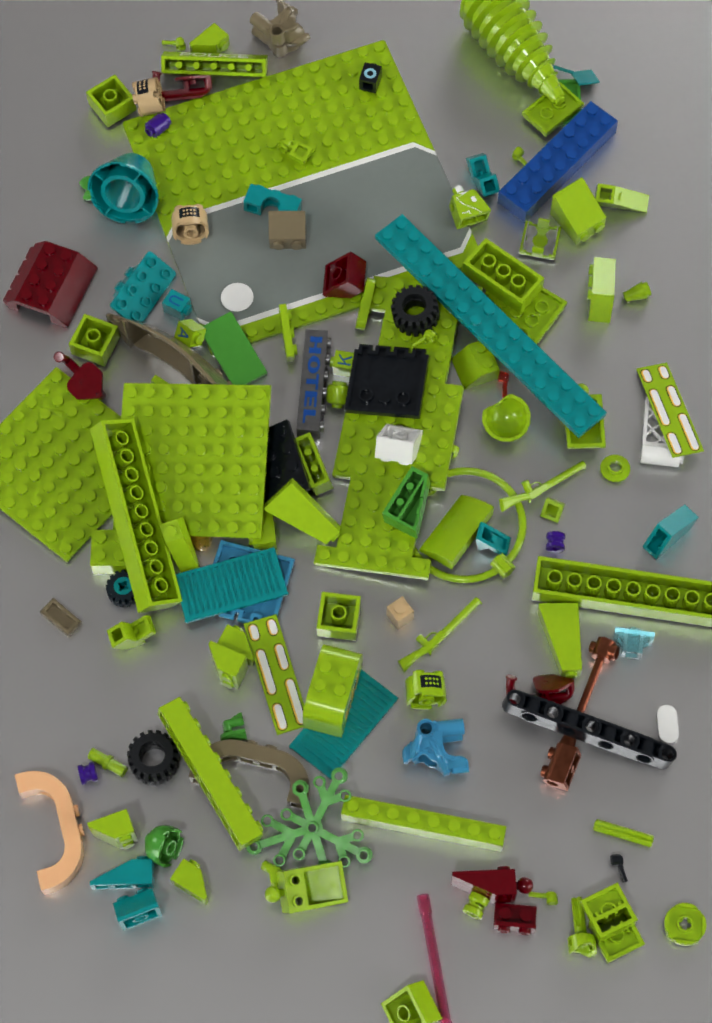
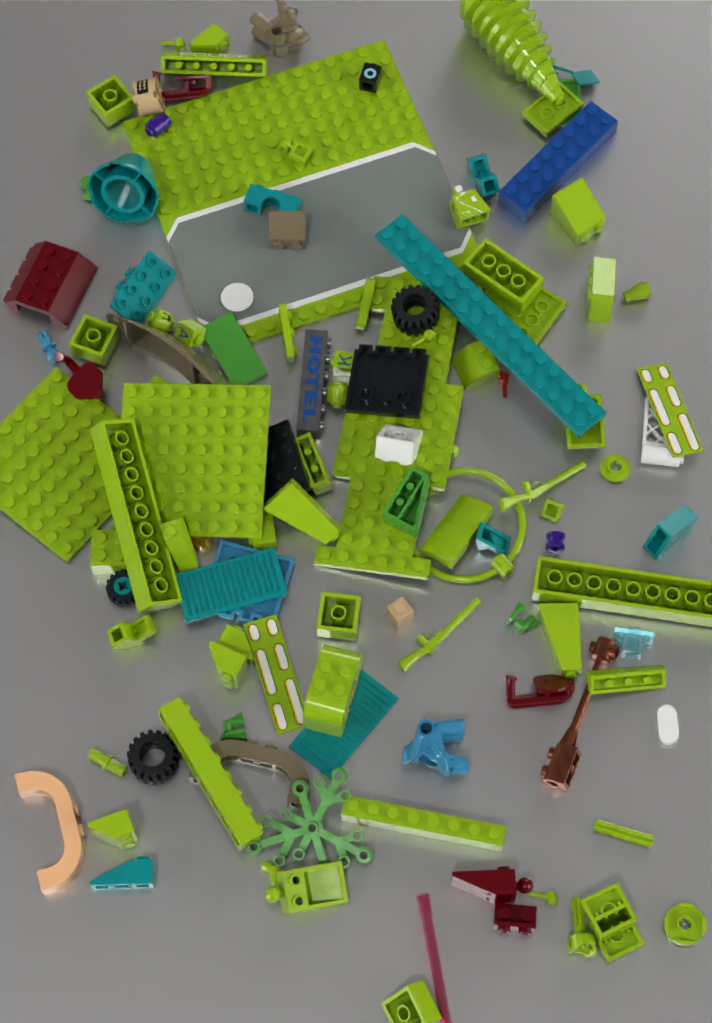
dark tan tile [40,598,82,637] -> none
dark purple wheel [78,762,98,785] -> none
teal slope [113,888,162,931] -> none
bright green cylinder [145,825,184,868] -> none
teal brick [162,289,192,320] -> none
lime slope [170,858,208,905] -> none
tan brick [171,204,209,245] -> none
dark red slope [323,251,366,298] -> none
lime brick [405,670,447,710] -> none
lime wheel [462,891,490,920] -> none
lime cylinder [482,394,531,442] -> none
black beam [502,689,677,769] -> none
lime hand [512,147,527,166] -> none
lime piece [519,218,561,261] -> none
lime slope [595,183,649,213] -> none
black hand [610,854,628,883] -> none
none -> dark azure pin [37,330,59,363]
none -> lime head [146,308,175,334]
none -> bright green piece [505,602,540,633]
none -> lime slope [586,665,666,695]

